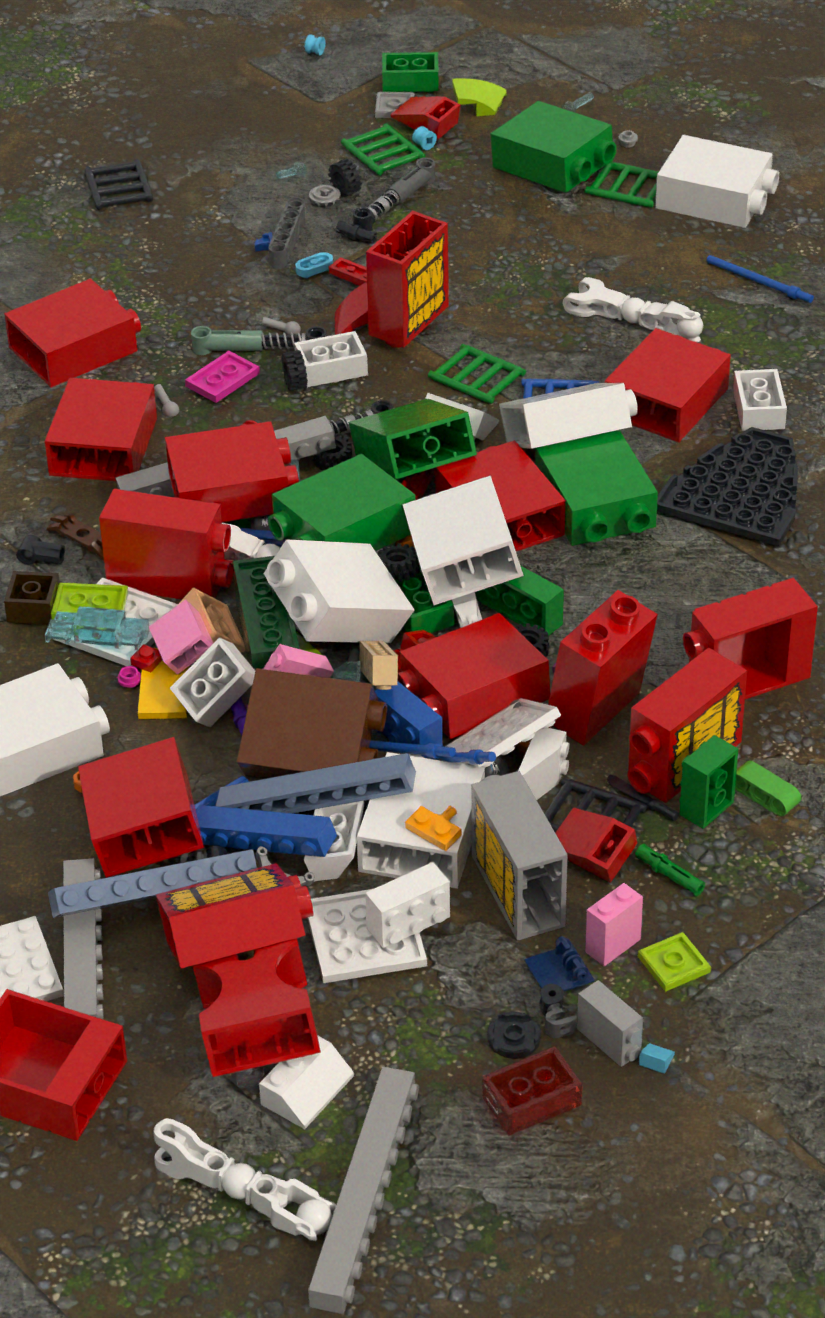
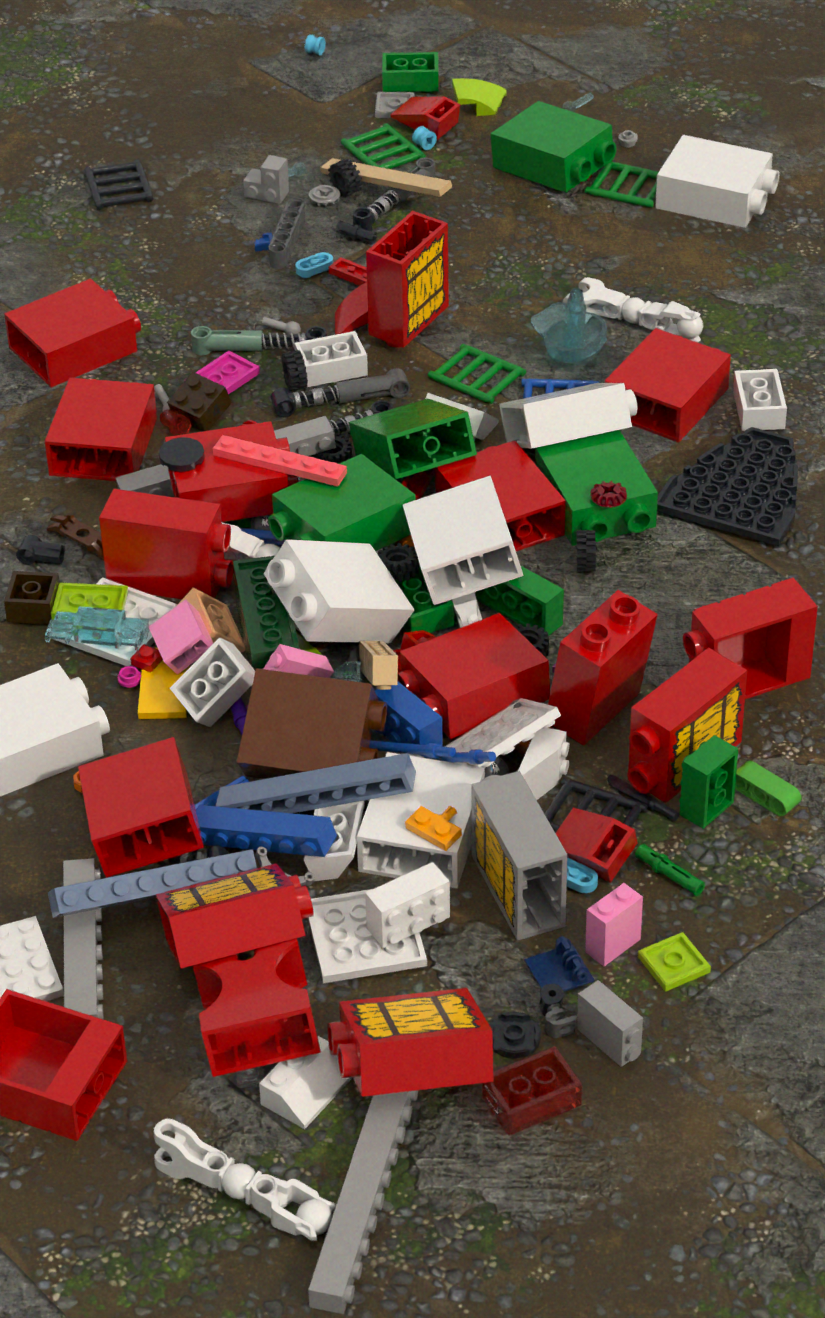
medium azure slope [639,1043,675,1074] -> none
blue bar [706,255,814,303] -> none
none -> black tile [159,437,205,472]
none -> clear red plate [160,409,191,436]
none -> dark brown brick [167,372,232,432]
none -> coral plate [213,435,347,487]
none -> light grey brick [243,155,289,204]
none -> piece [271,368,411,417]
none -> tan tile [320,158,452,197]
none -> red brick [327,988,493,1097]
none -> clear light blue piece [531,288,607,367]
none -> medium azure plate [567,858,598,893]
none -> black tyre [577,530,596,572]
none -> dark red gear [590,480,627,508]

